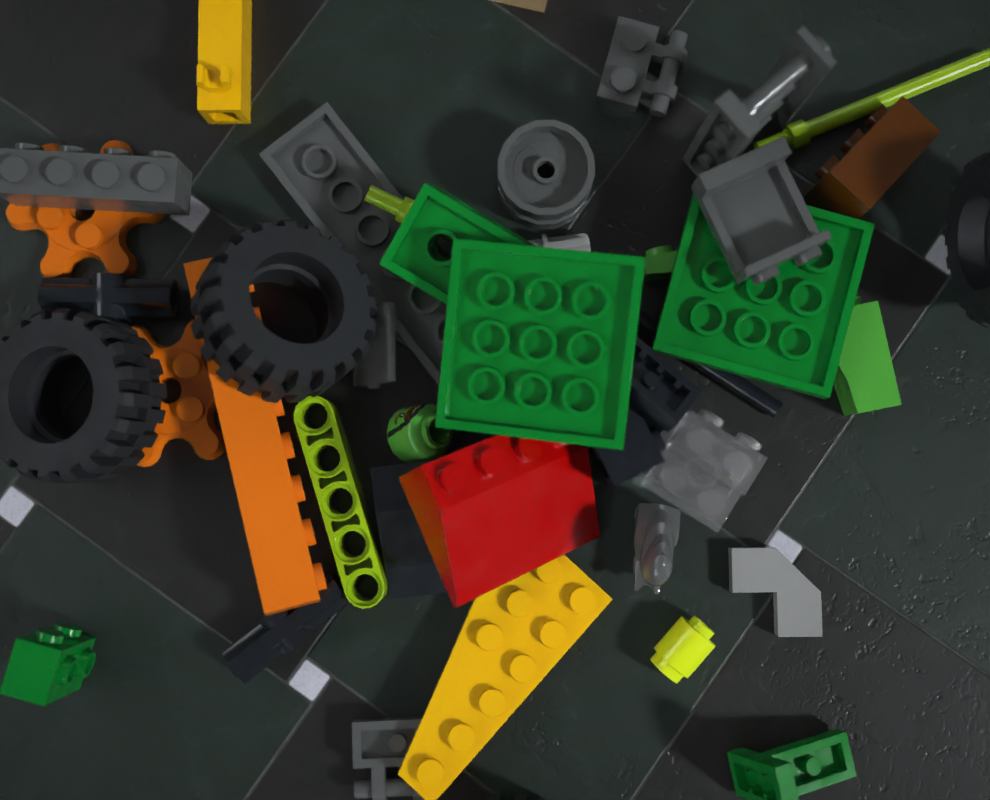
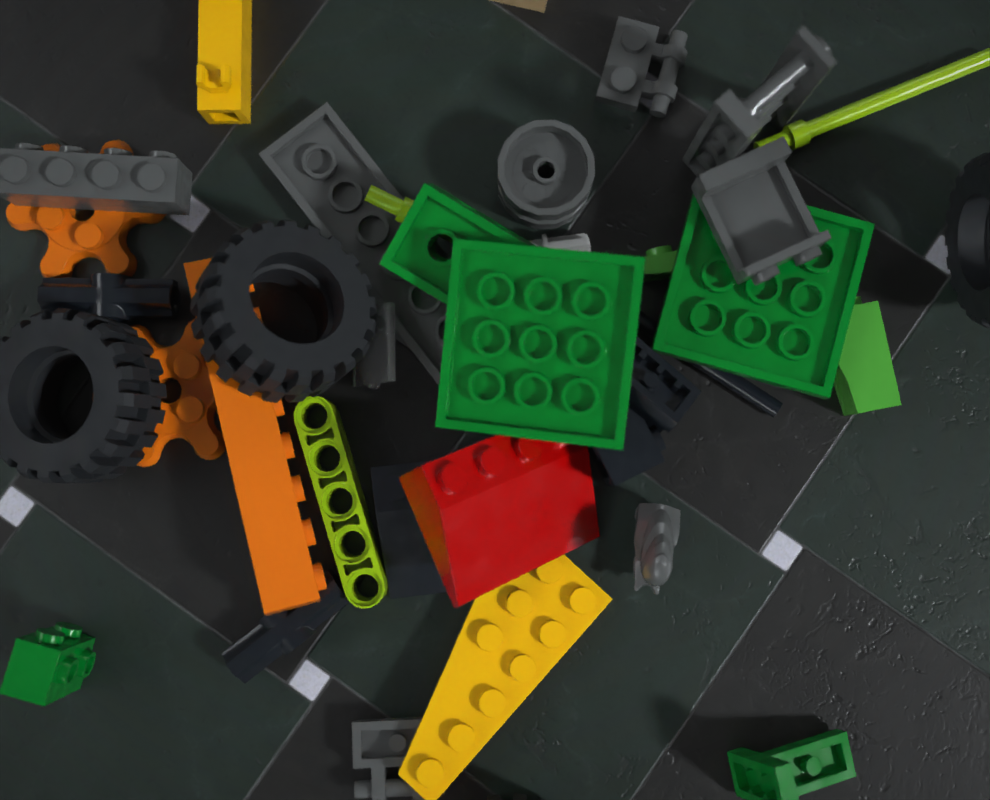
bright green head [387,403,453,463] -> none
clear plate [641,409,768,533] -> none
neon yellow brick [650,615,716,684] -> none
light grey tile [728,547,823,637] -> none
reddish brown wedge [803,96,941,219] -> none

